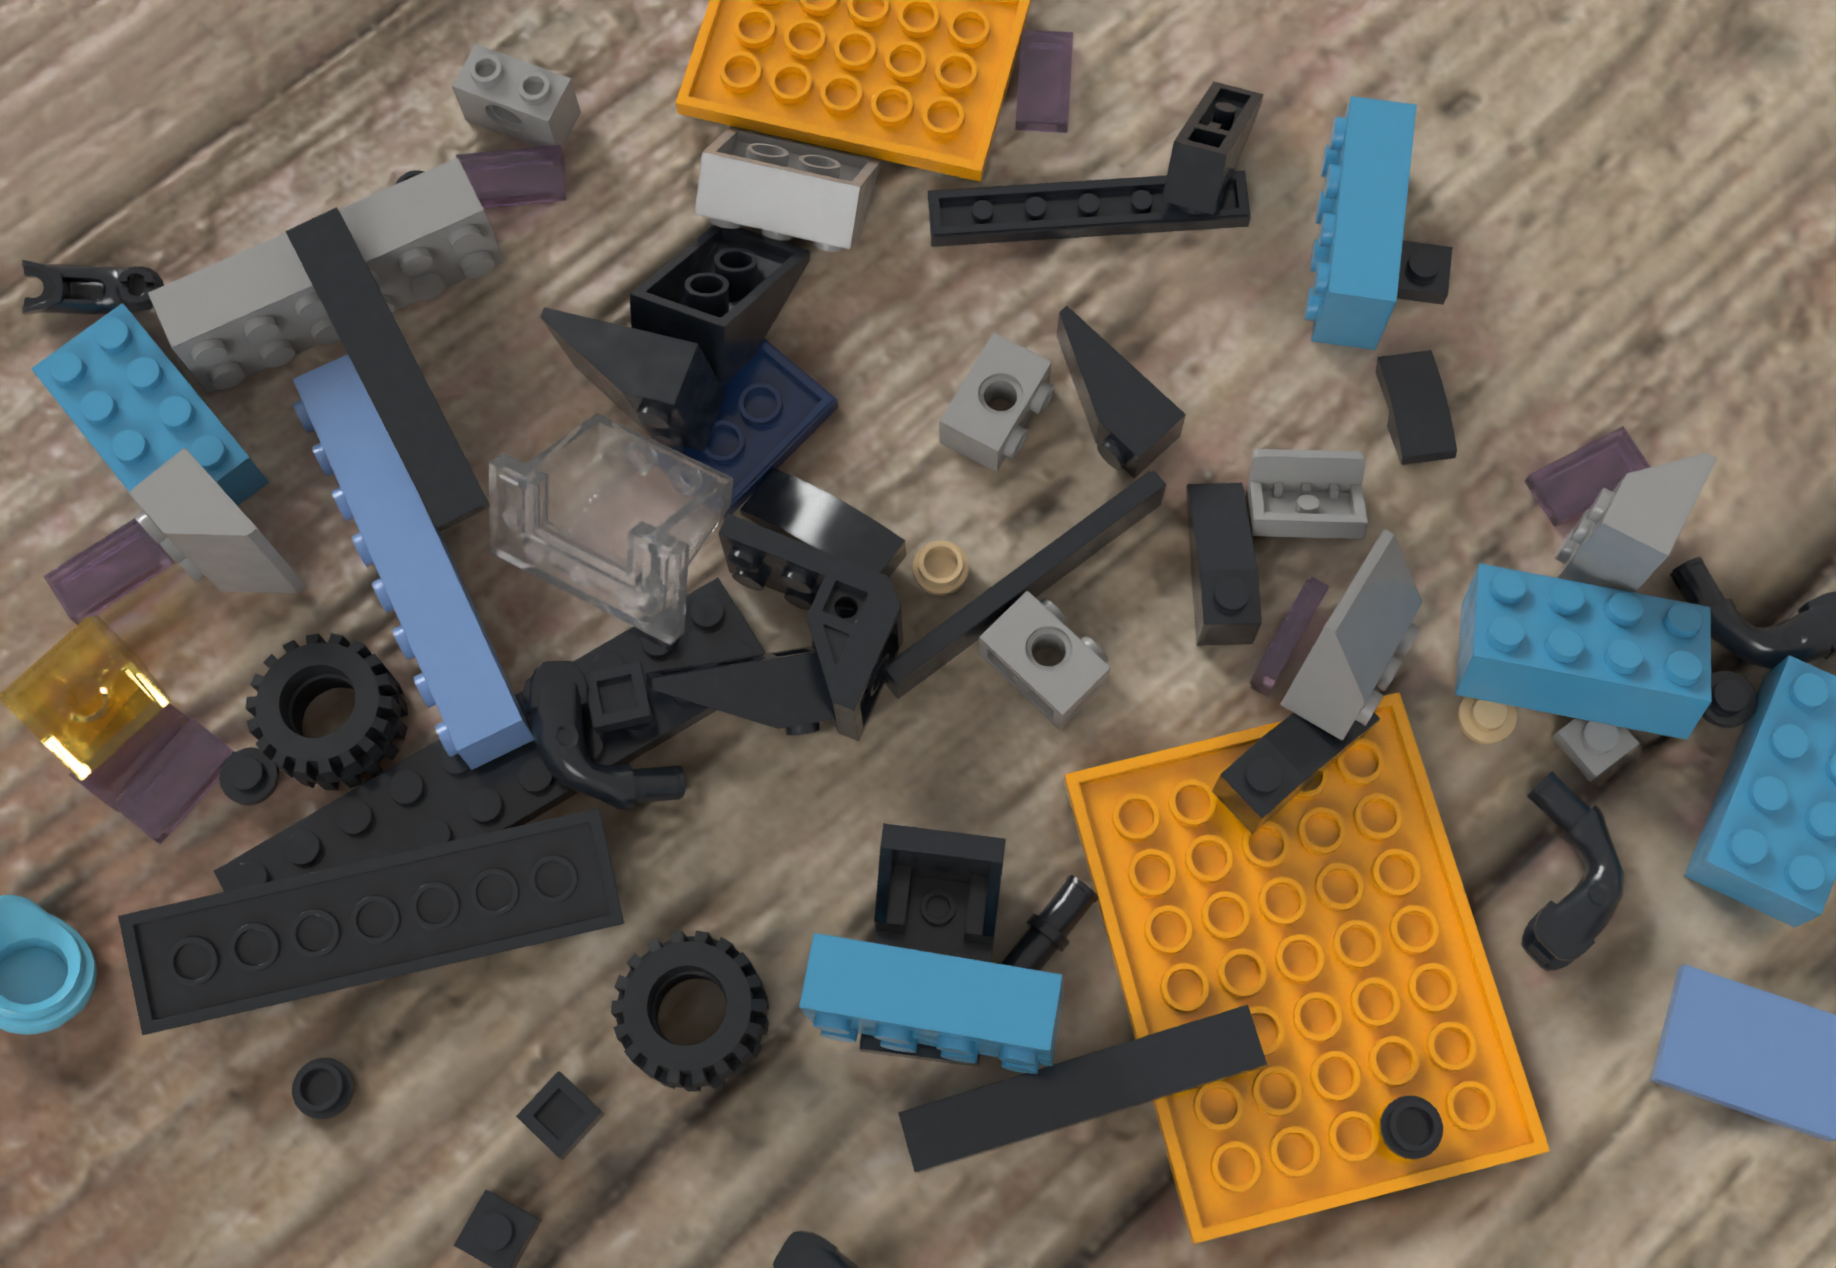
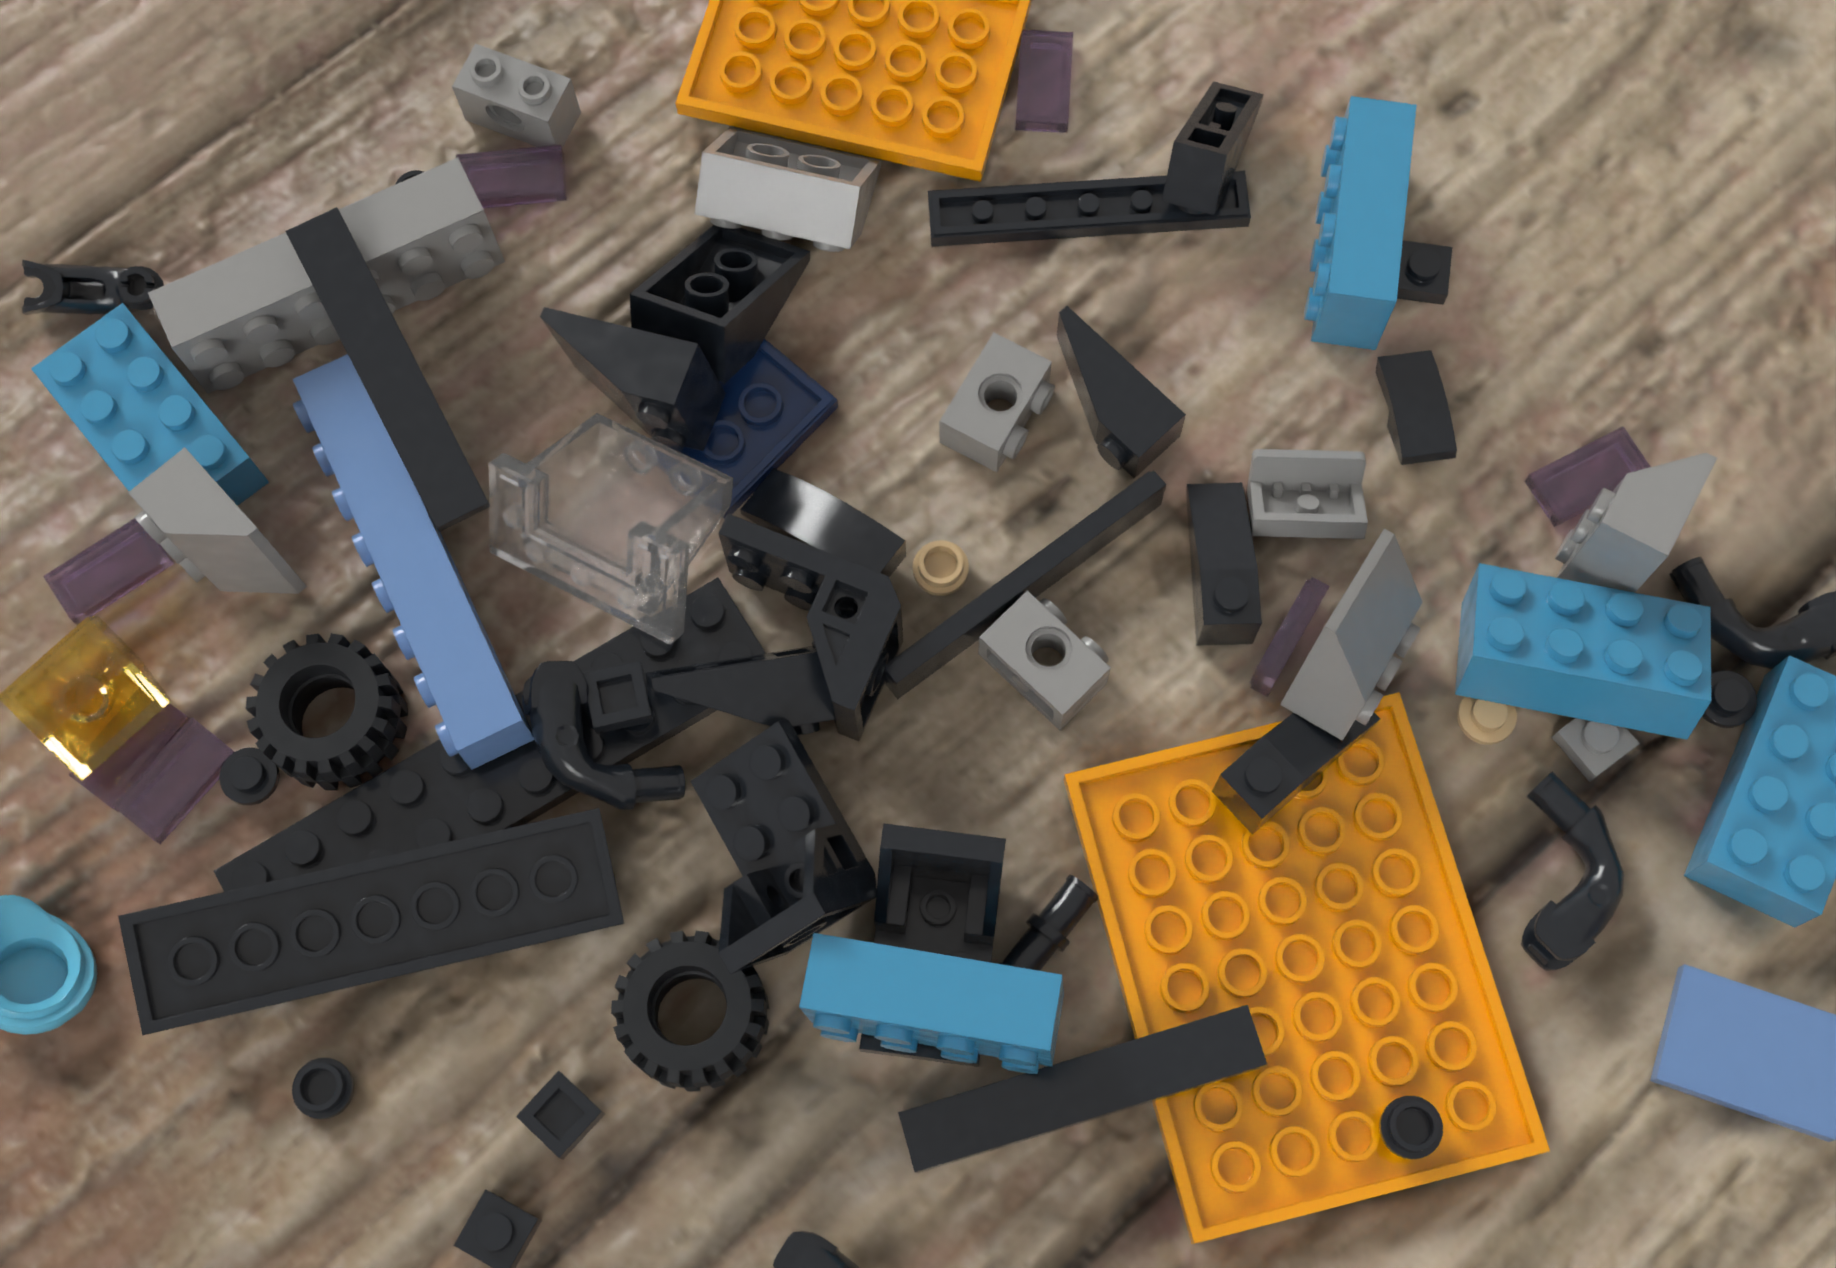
none -> black bracket [690,720,877,974]

